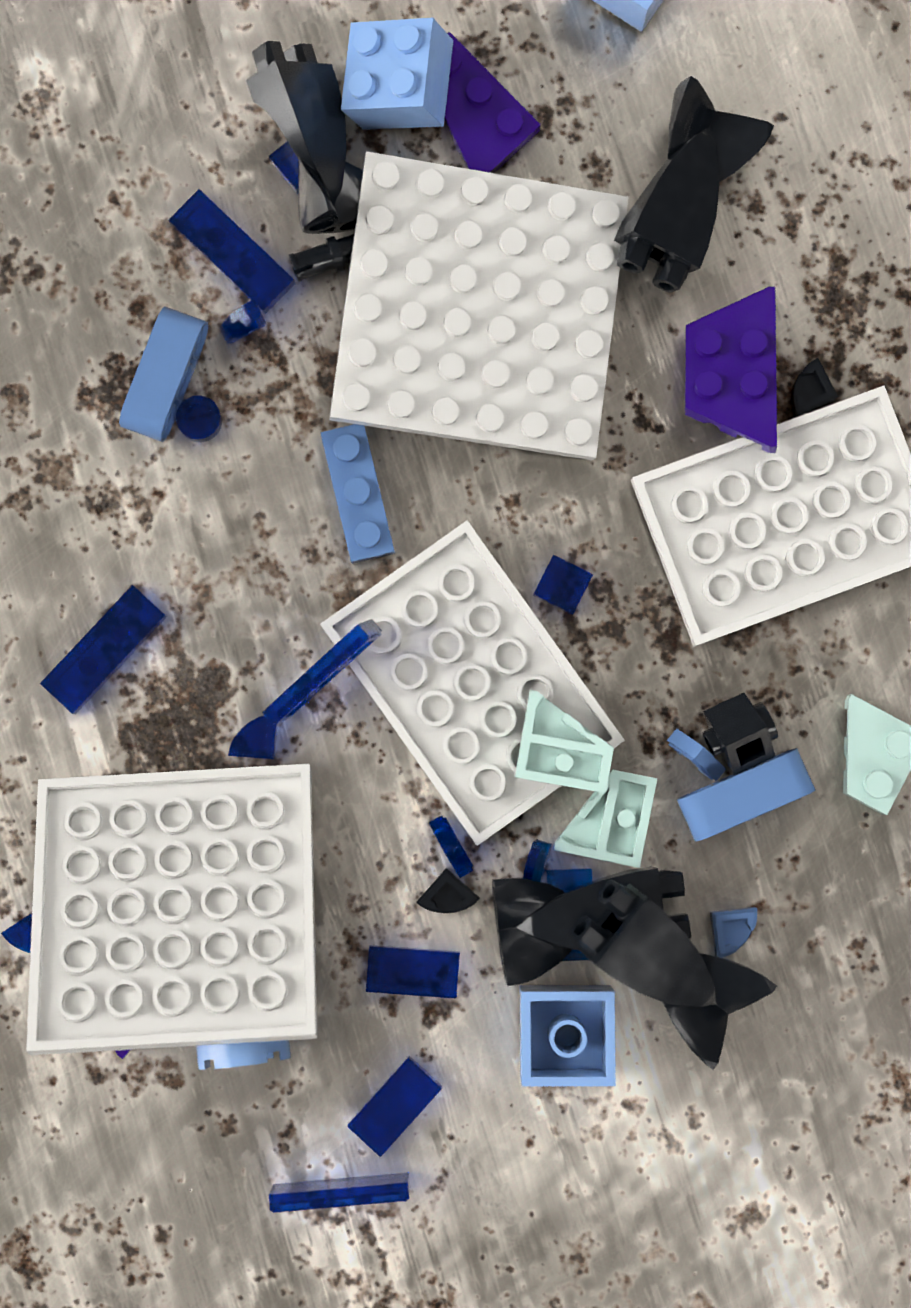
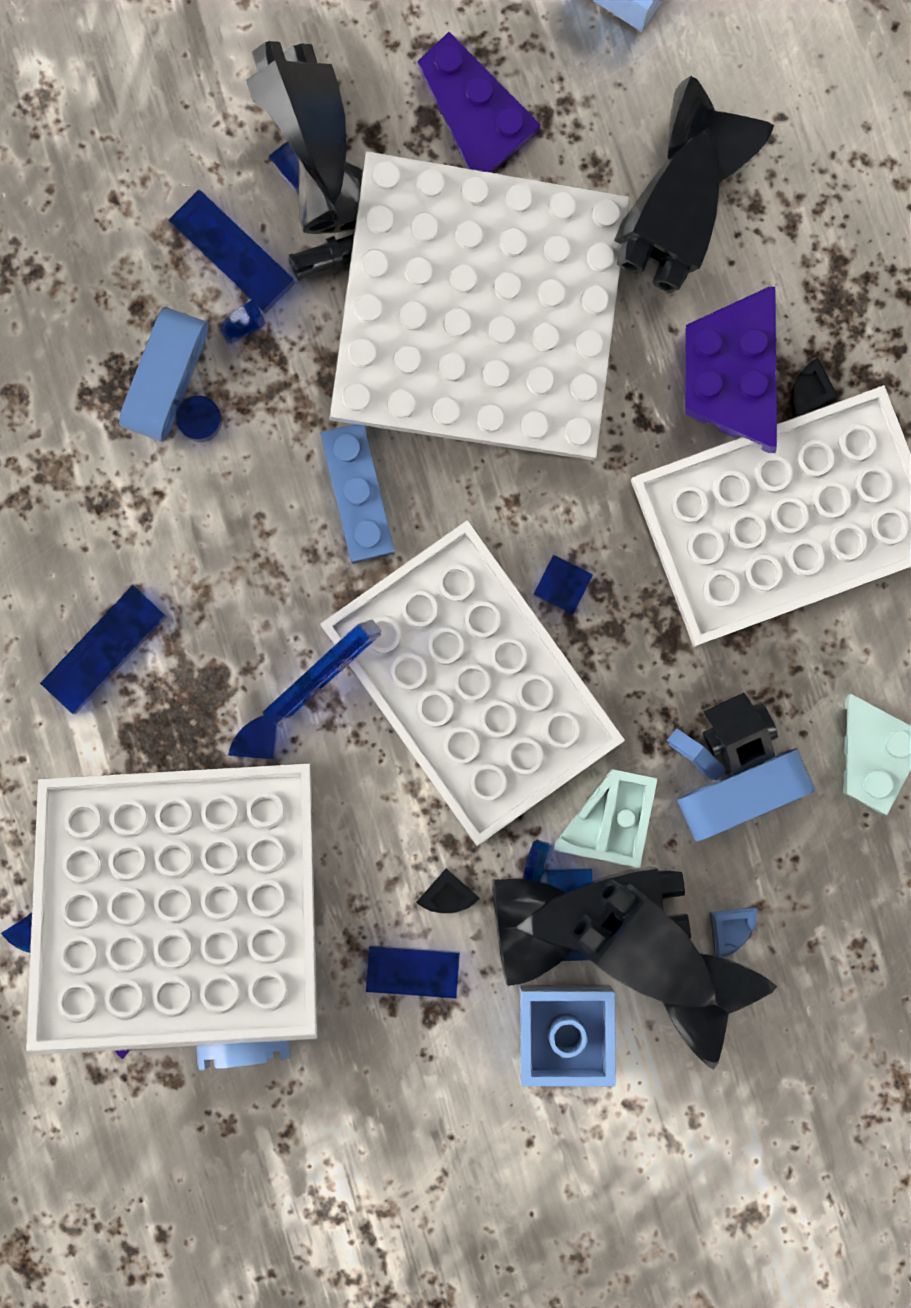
clear blue tile [269,1172,411,1213] -> none
light blue brick [341,18,453,130] -> none
clear blue tile [347,1055,442,1157] -> none
clear blue tile [429,815,474,878] -> none
light aqua wing [515,690,614,793] -> none

